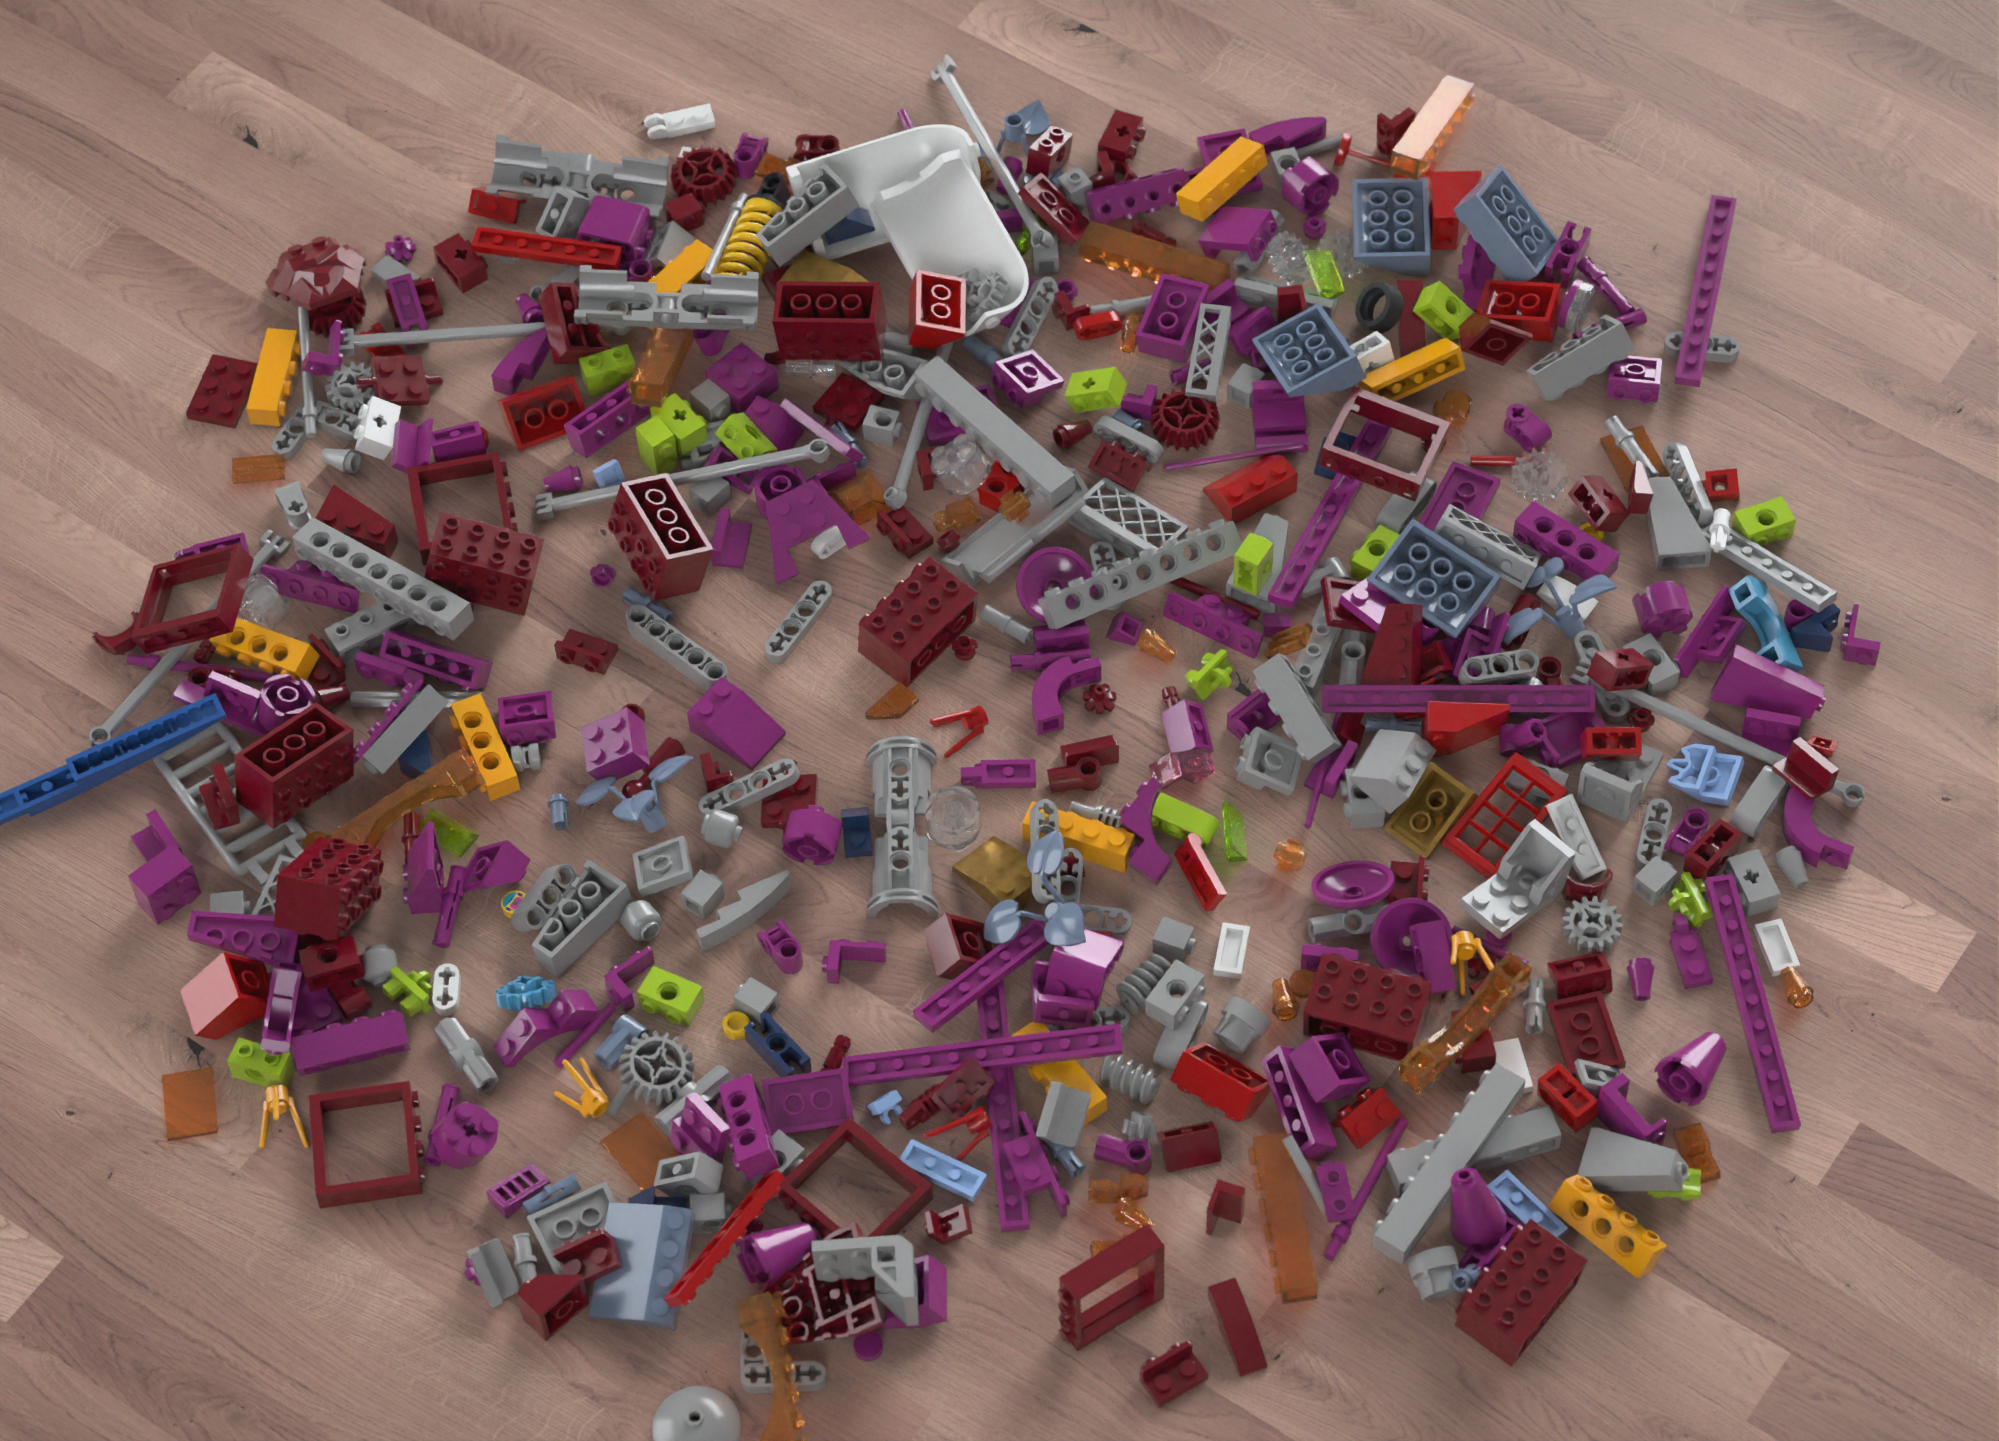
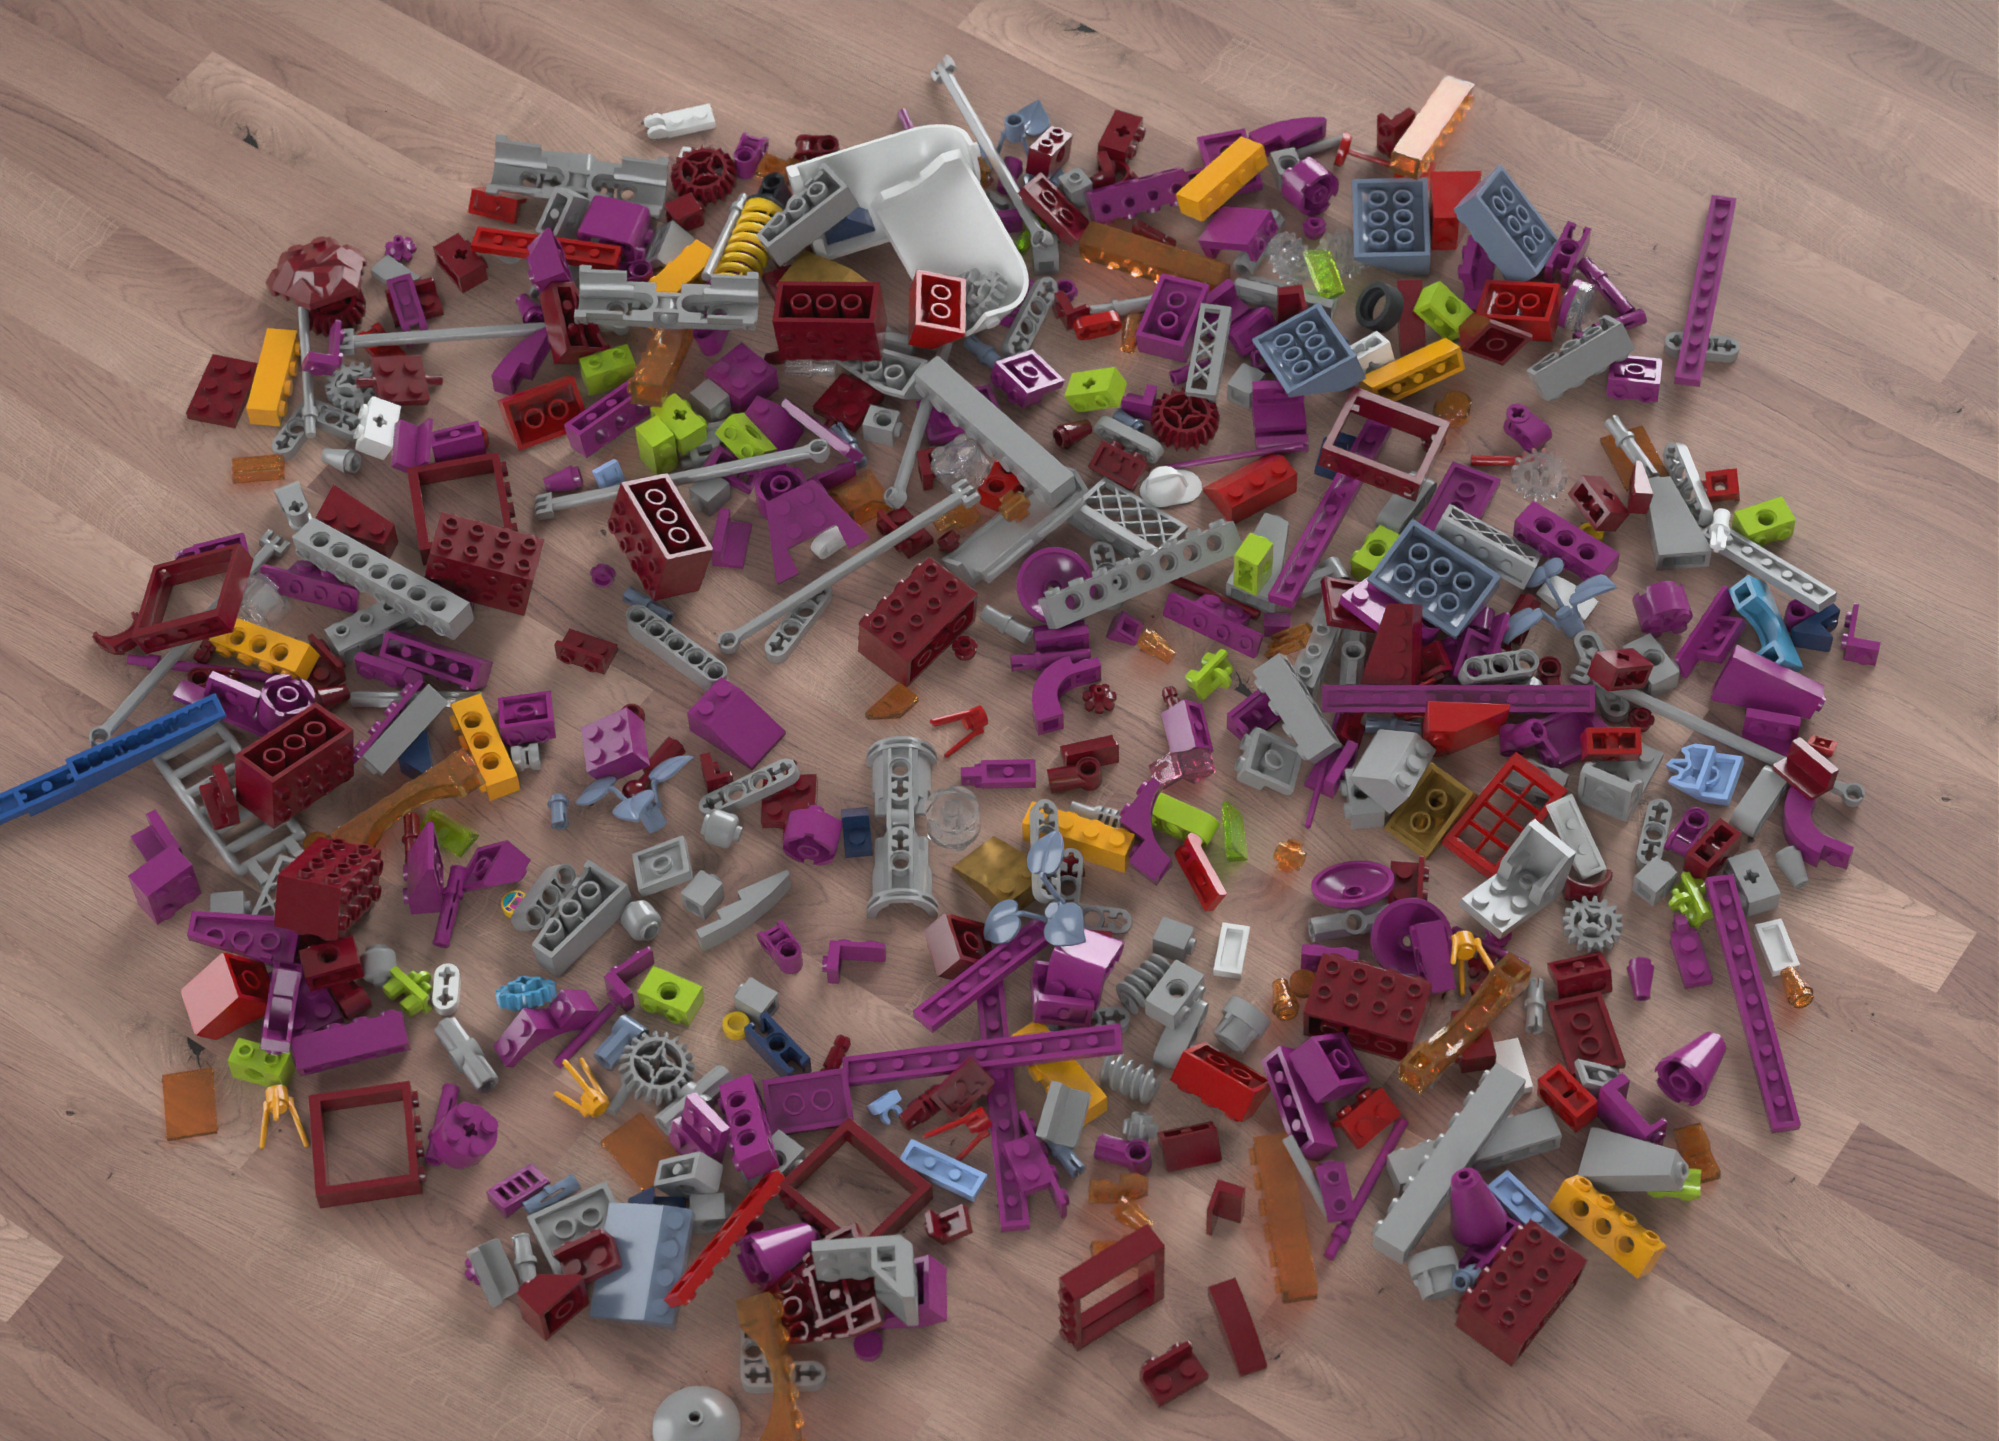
none -> magenta slope [526,228,573,293]
none -> light grey hinge [717,478,981,654]
none -> white piece [1140,466,1202,508]

